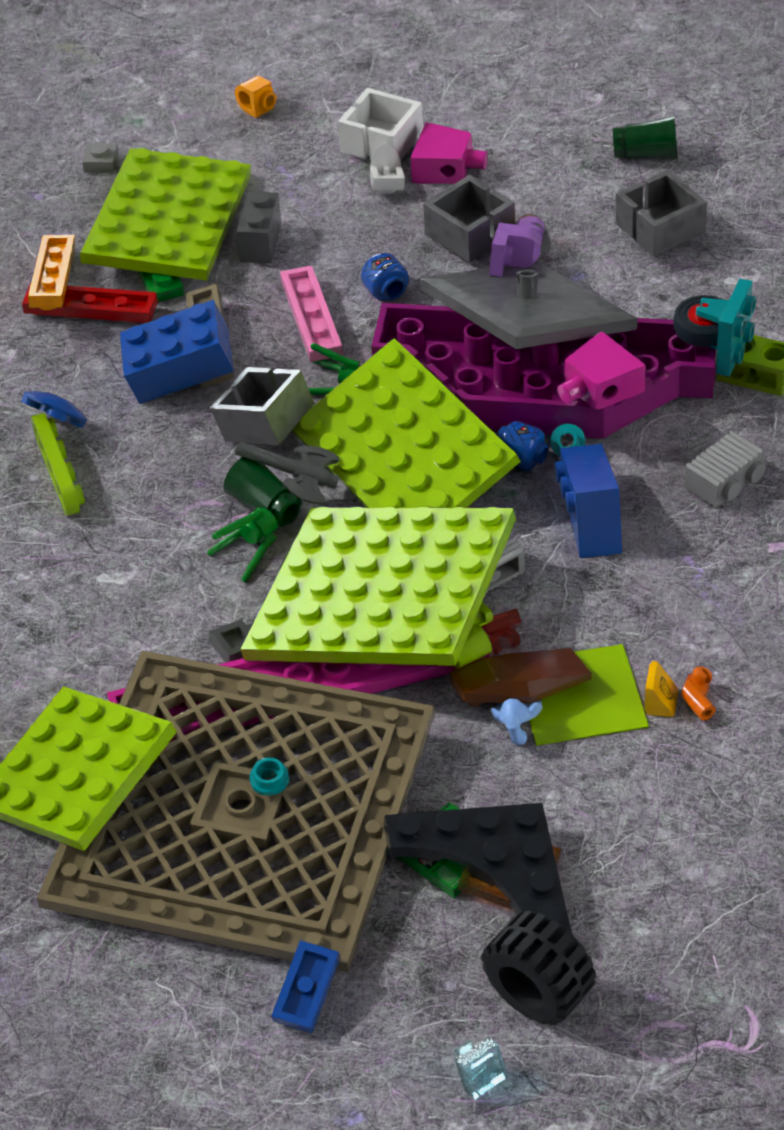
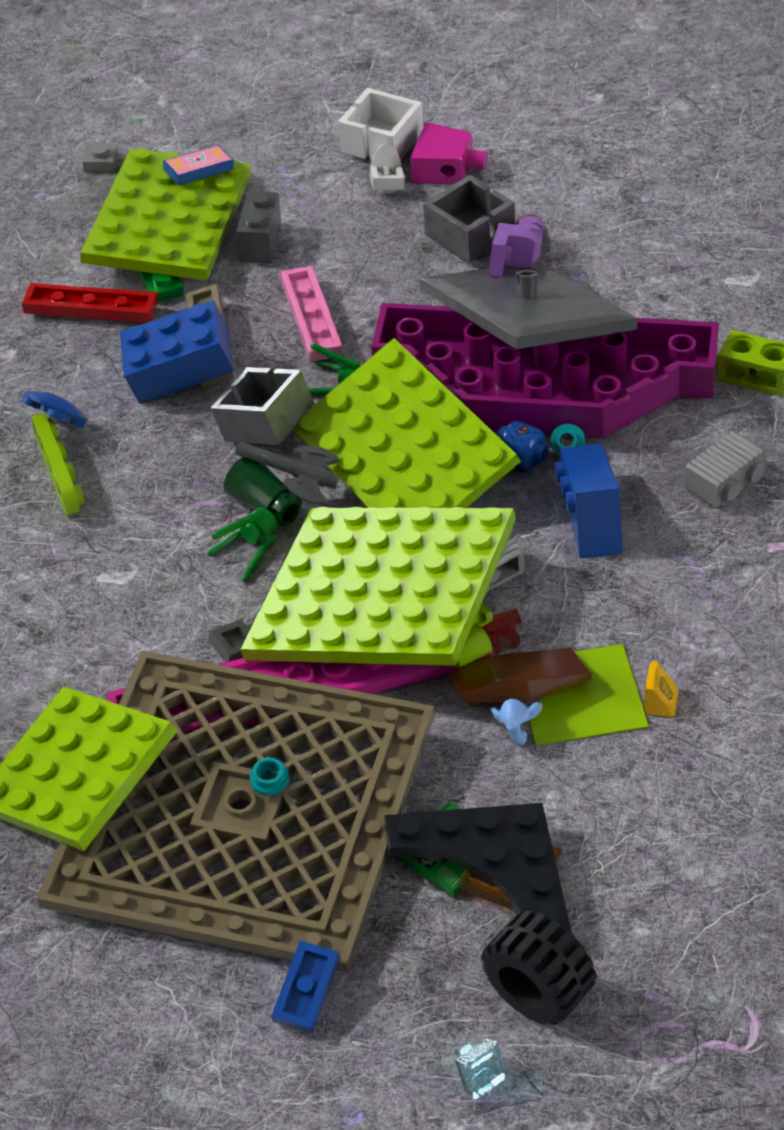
light orange plate [28,235,76,310] -> none
light orange plate [235,76,277,118] -> none
blue head [361,253,409,301] -> none
dark pink torso [557,332,645,410] -> none
dark green plant [612,115,678,159] -> none
flat silver piece [616,170,707,257] -> none
teal plate [673,278,757,377] -> none
orange arm [681,666,716,721] -> none
none -> tile [163,145,234,186]

